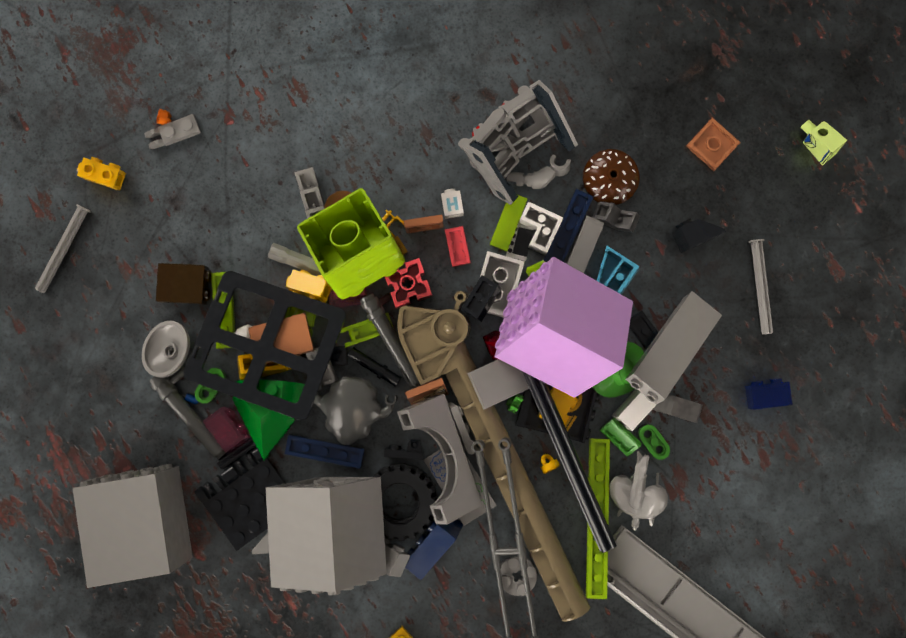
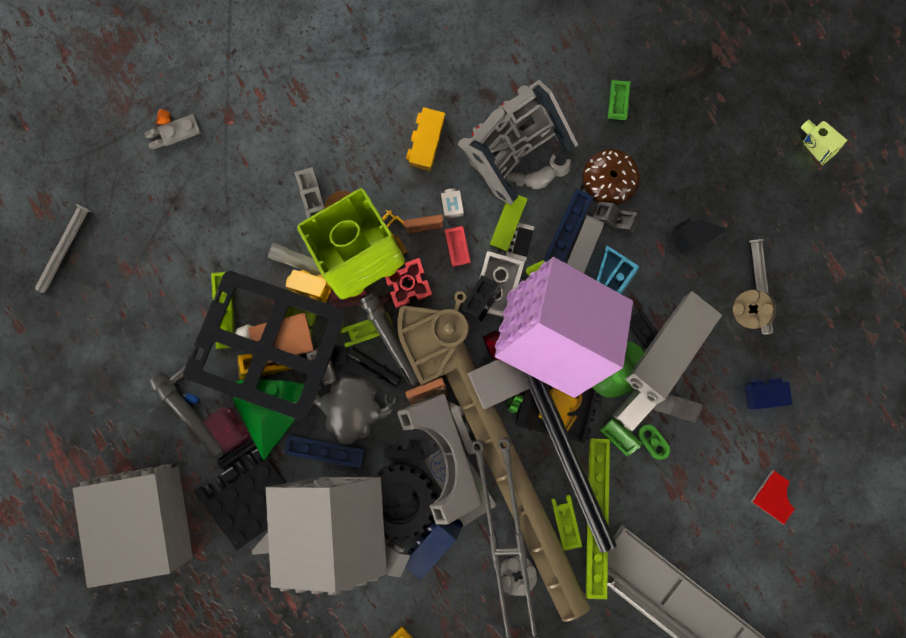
yellow brick [77,157,126,191] -> none
light grey dish [142,321,190,378] -> none
dark brown panel [156,263,211,305] -> none
bright green plate [195,368,226,404] -> none
white brick [519,202,563,255] -> none
yellow tile [540,454,560,474] -> none
light grey hair [609,451,668,531] -> none
nougat tile [686,117,741,171] -> none
none -> yellow brick [406,107,445,172]
none -> lime hinge [551,494,582,551]
none -> bright green plate [607,80,631,120]
none -> dark tan brick [733,290,776,329]
none -> red tile [751,470,795,525]

